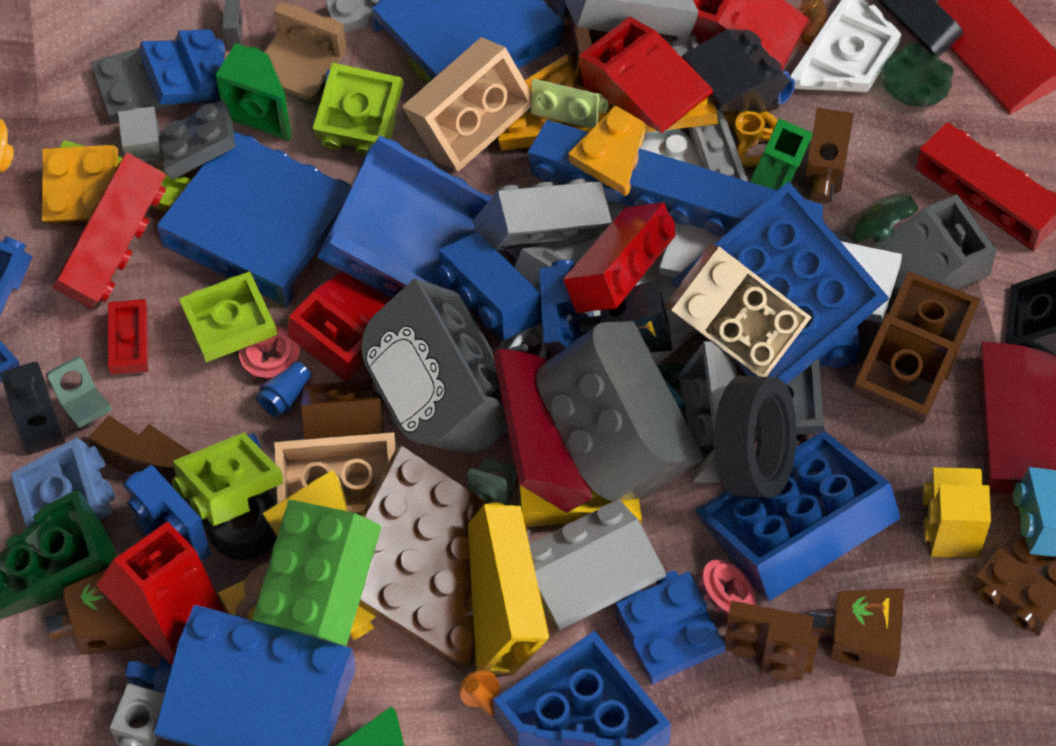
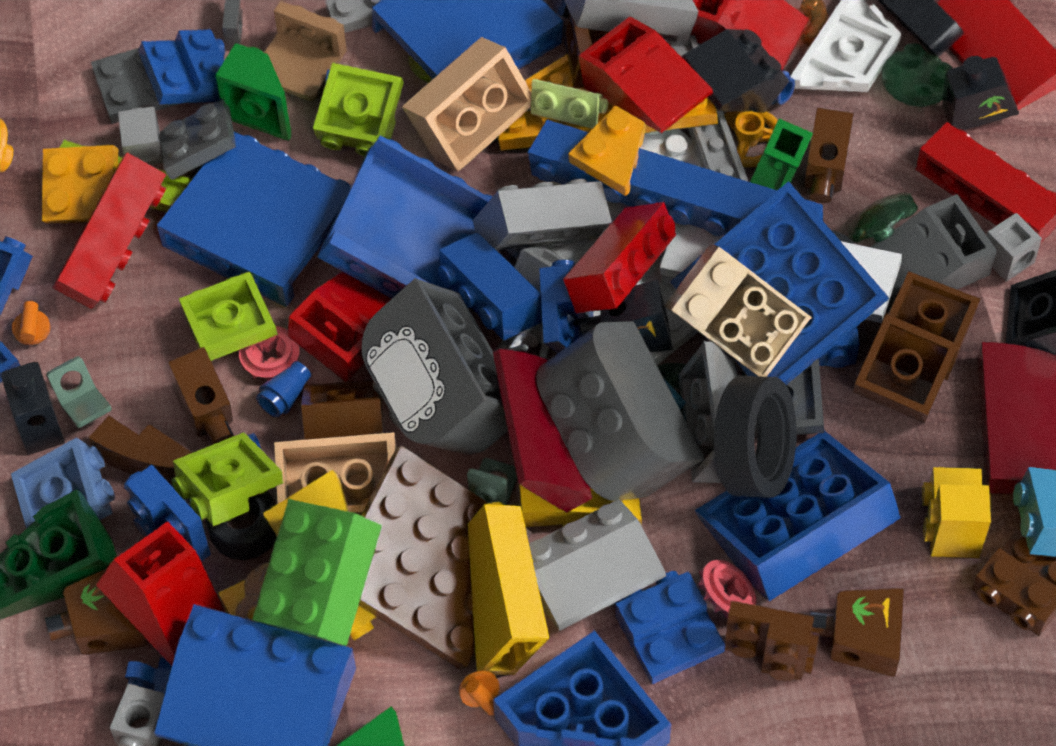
red plate [108,299,149,375] -> none
none -> orange plate [12,301,51,345]
none -> reddish brown torso [168,347,234,445]
none -> black torso [942,56,1019,131]
none -> light grey brick [987,213,1042,282]

